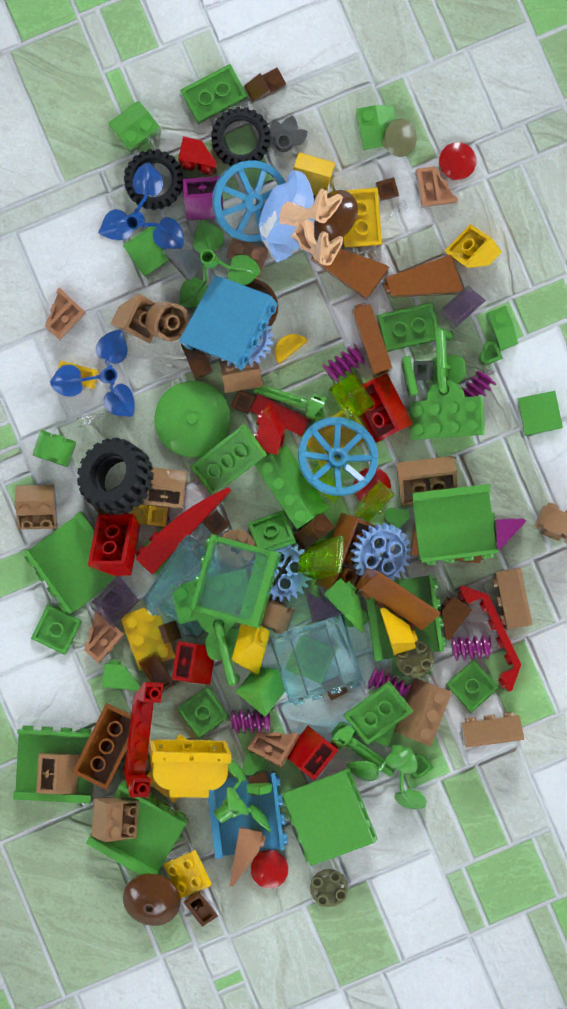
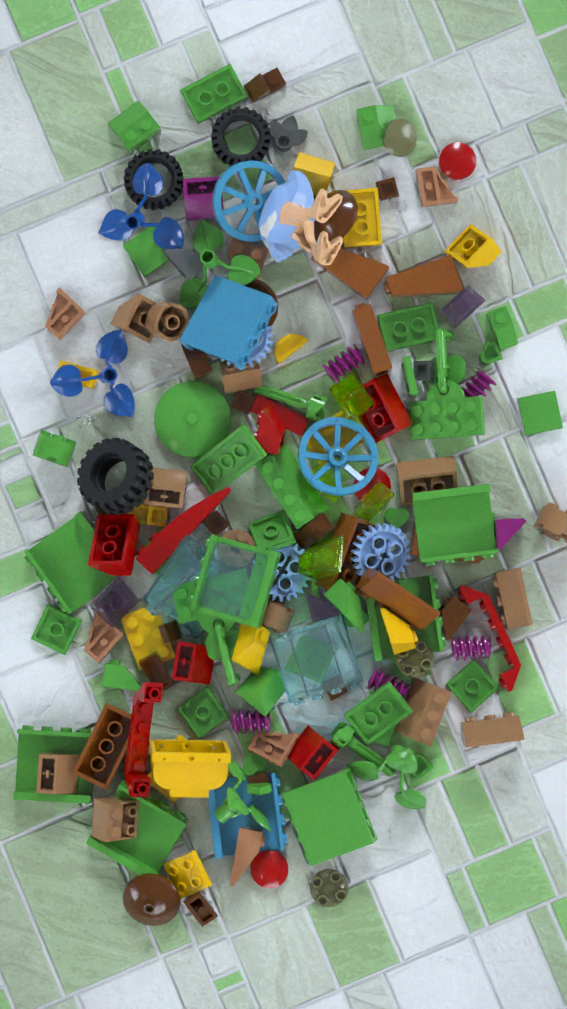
medium nougat slope [14,485,57,530] -> none
red slope [178,136,218,176] -> none

